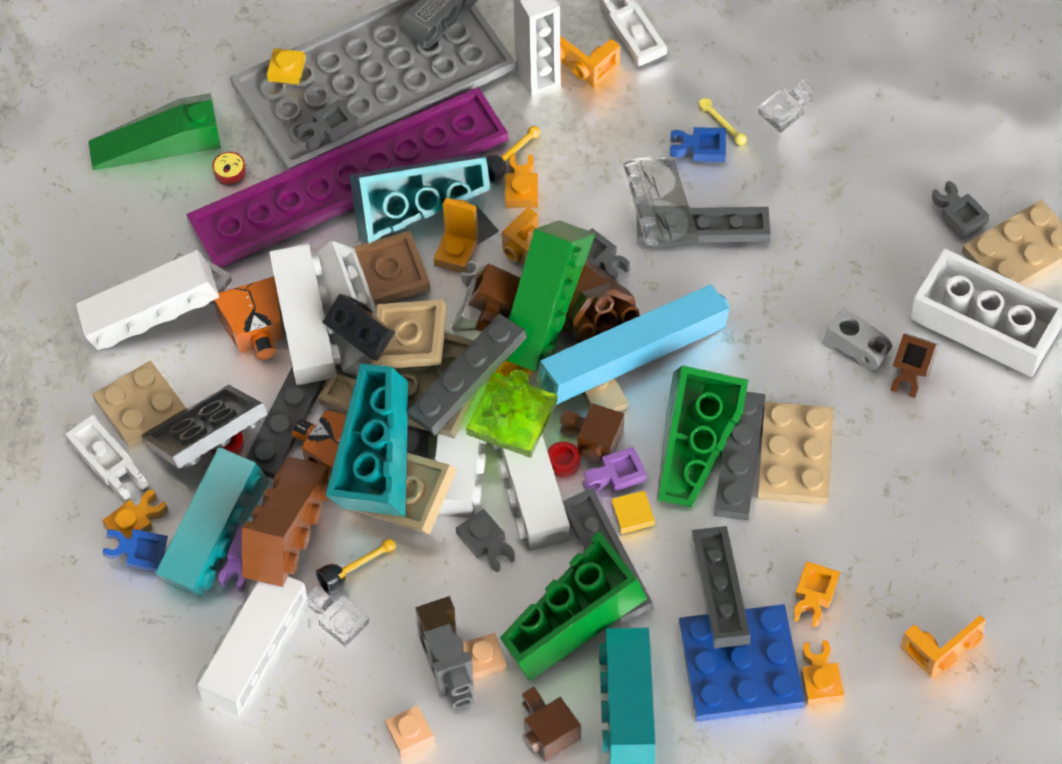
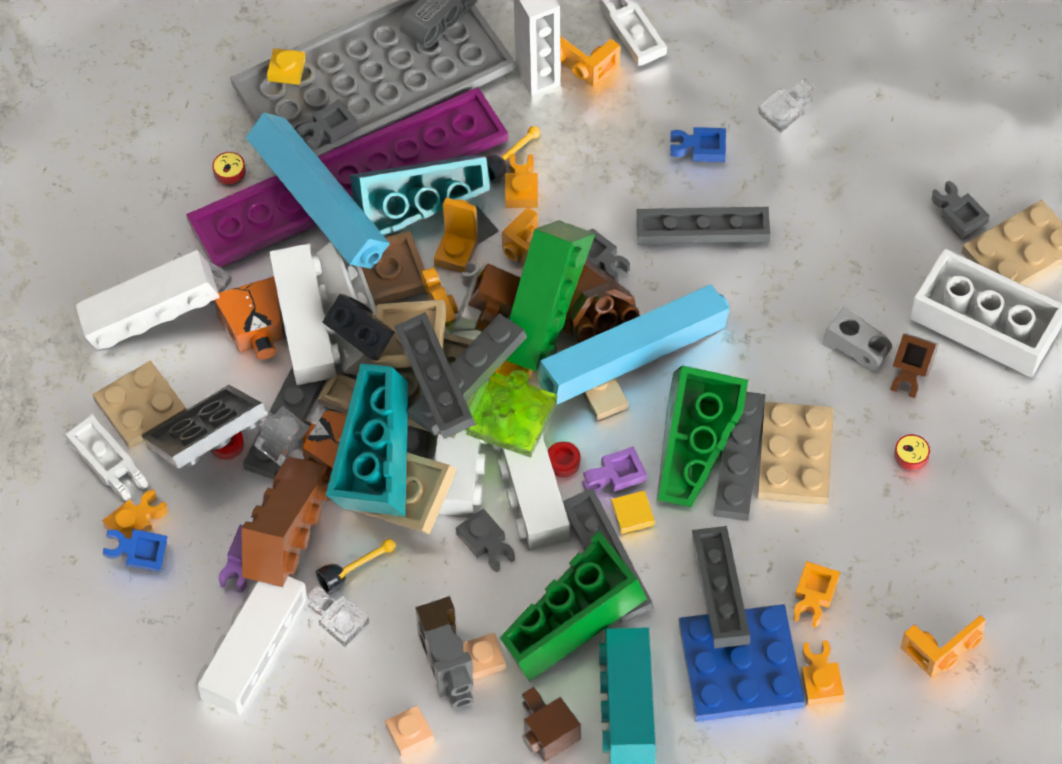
green wedge [88,93,221,171] -> none
teal wedge [156,447,270,598] -> none
reddish brown brick [560,403,624,462] -> none
clear windscreen [623,156,699,248] -> none
light yellow hinge [699,98,747,145] -> none
none -> medium azure brick [245,112,390,269]
none -> clear brick [254,406,310,466]
none -> dark grey plate [394,312,476,439]
none -> light orange plate [420,267,458,327]
none -> tile [894,434,930,470]

